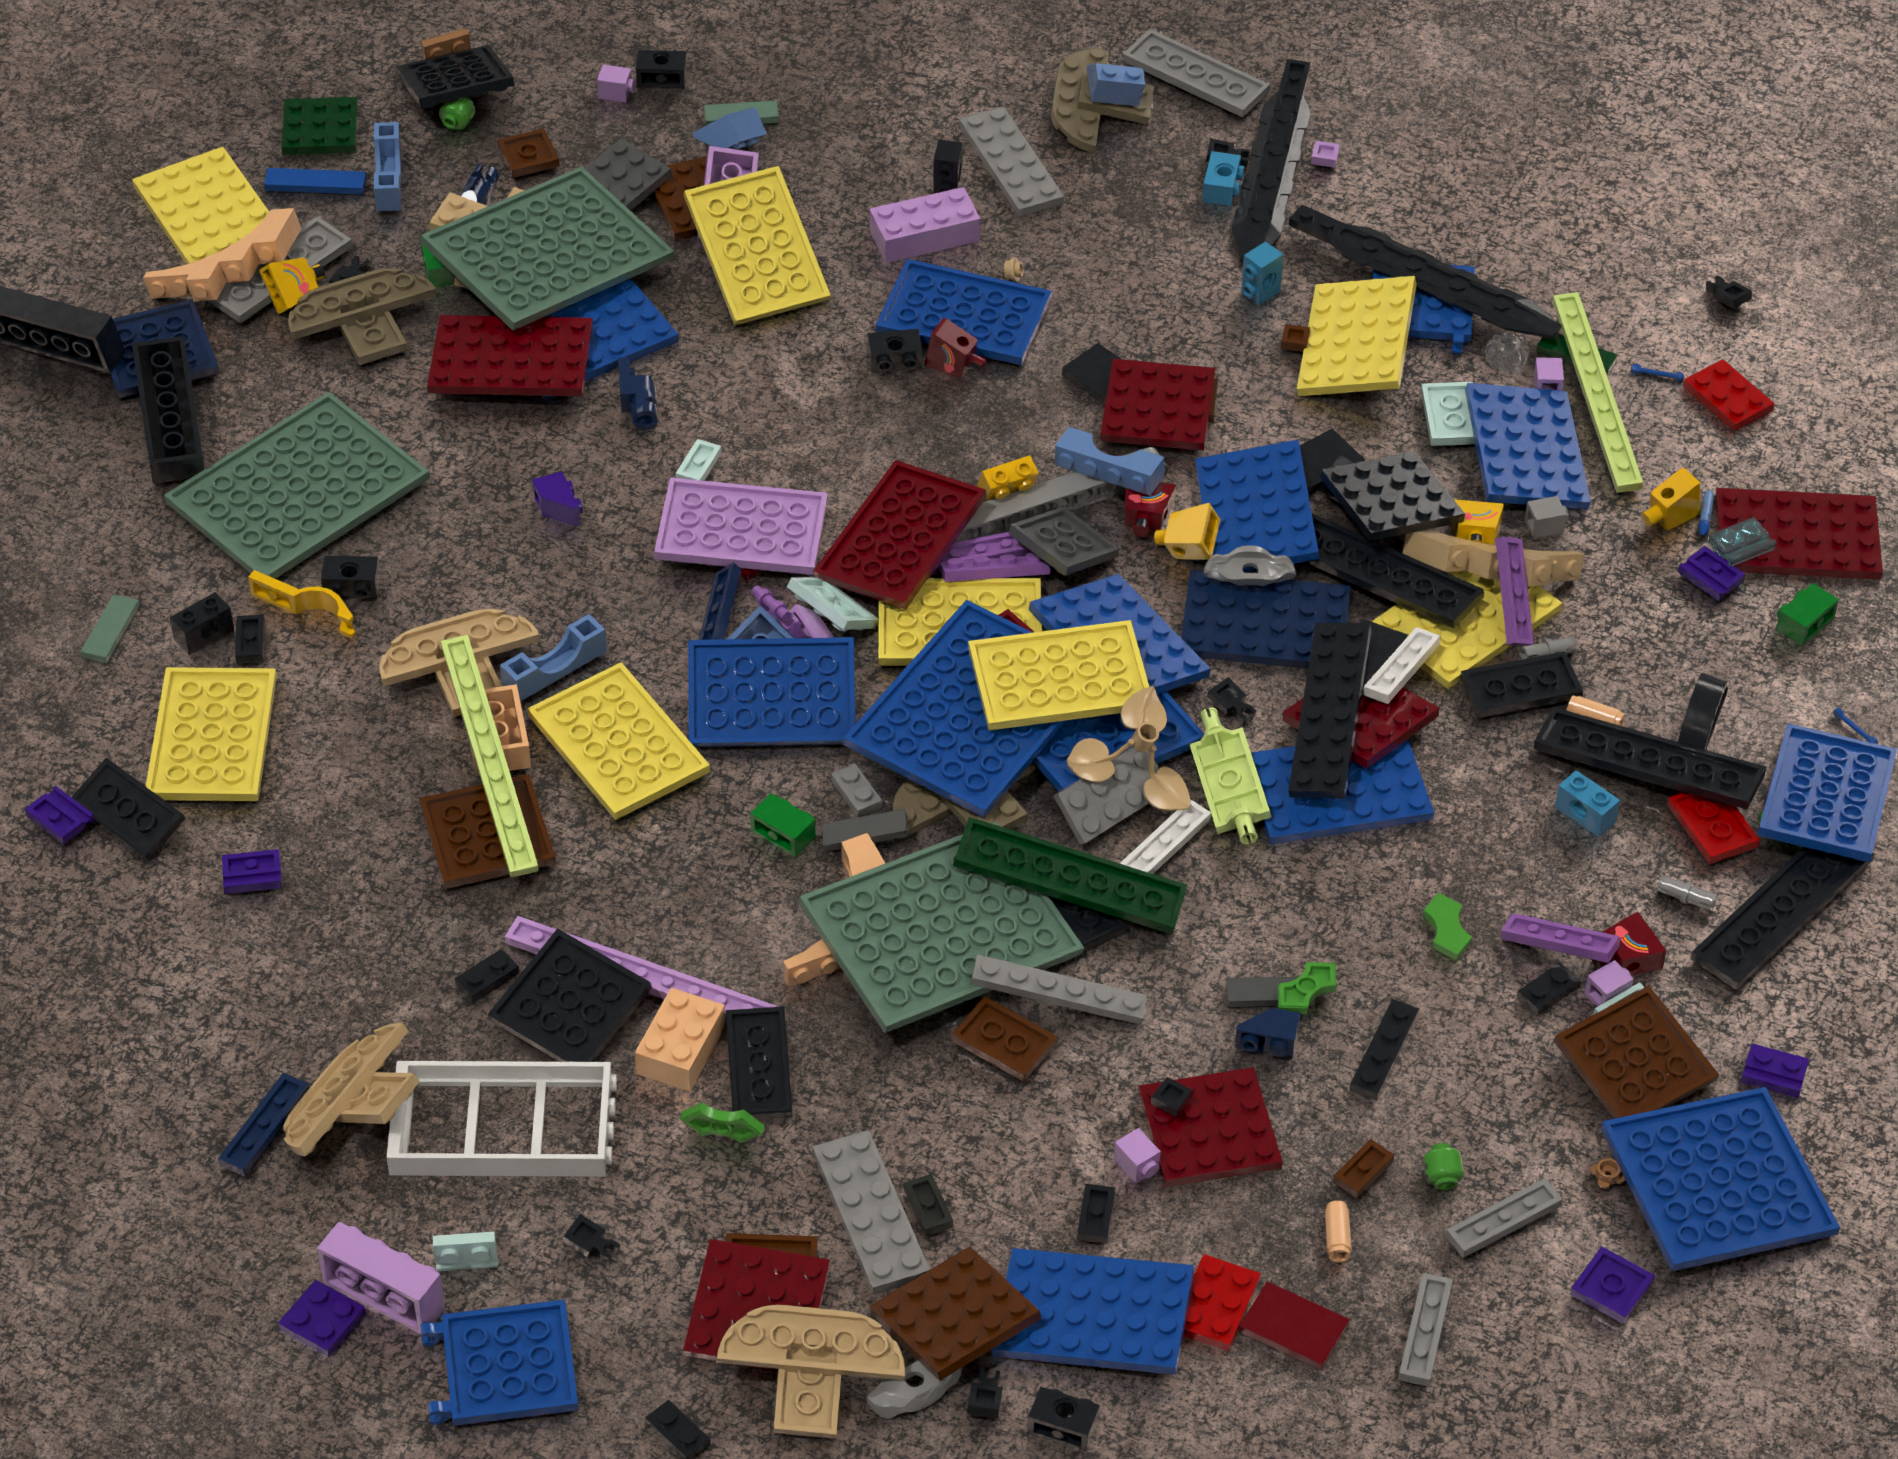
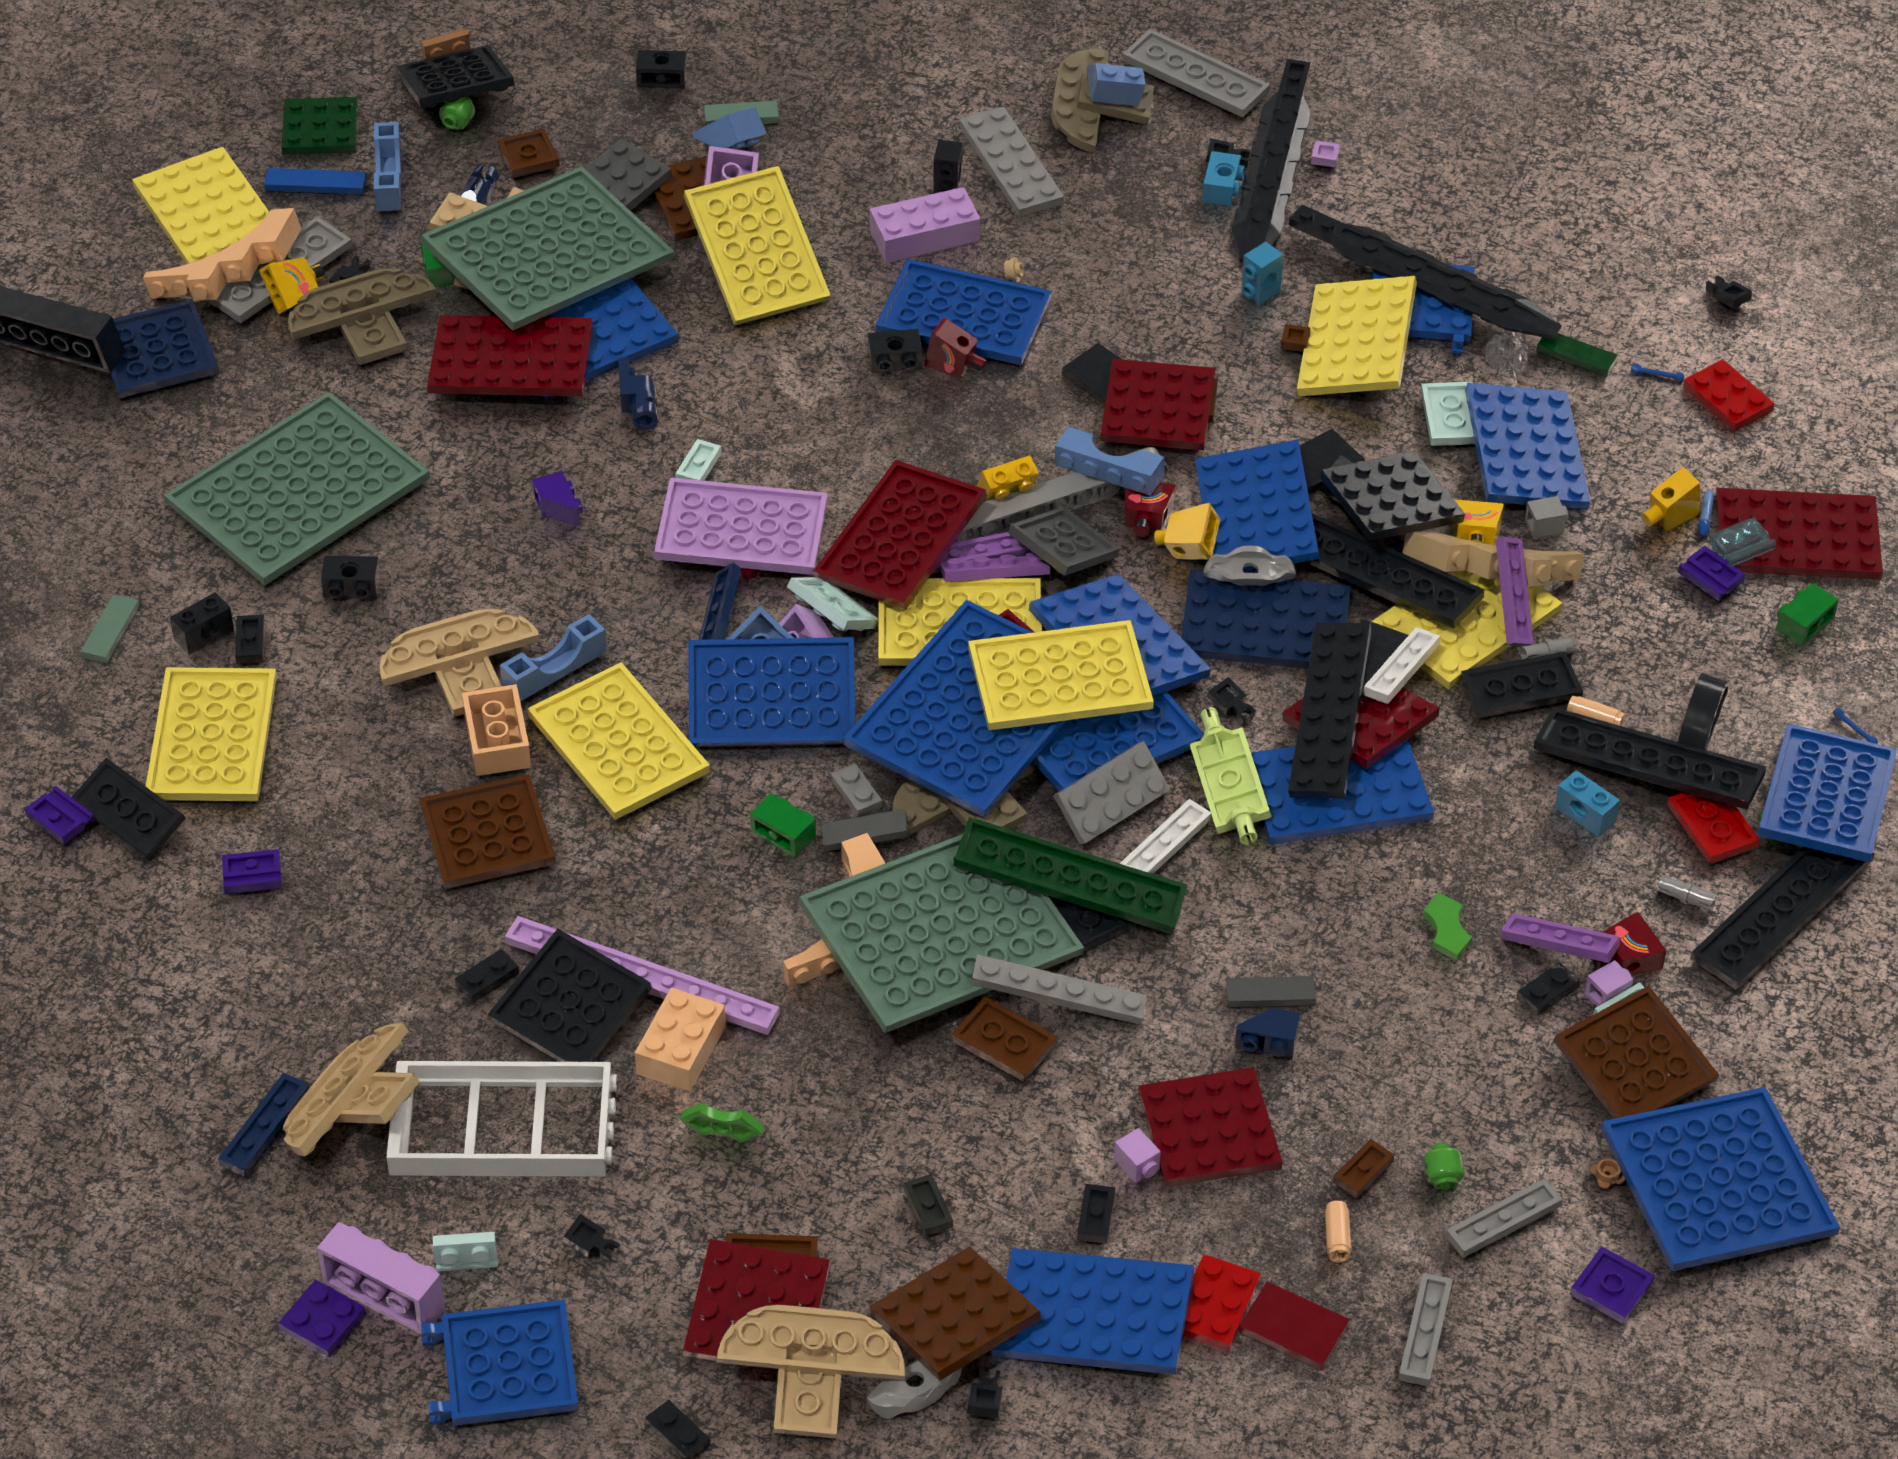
black brick [132,336,204,484] -> none
yellow piece [248,570,356,639] -> none
yellowish green plate [441,635,538,878] -> none
lavender brick [597,65,635,103] -> none
black tile [726,1006,793,1119] -> none
medium lavender plate [752,586,807,638] -> none
light grey plate [812,1130,930,1294] -> none
black brick [1027,1386,1100,1452] -> none
tan plant [1066,686,1190,811] -> none
black plate [1151,1077,1192,1117] -> none
bright green tile [1277,962,1336,1014] -> none
black plate [1349,999,1420,1101] -> none
lavender brick [1533,358,1564,391] -> none
yellowish green plate [1553,292,1643,493] -> none
dark purple plate [1741,1043,1809,1098] -> none

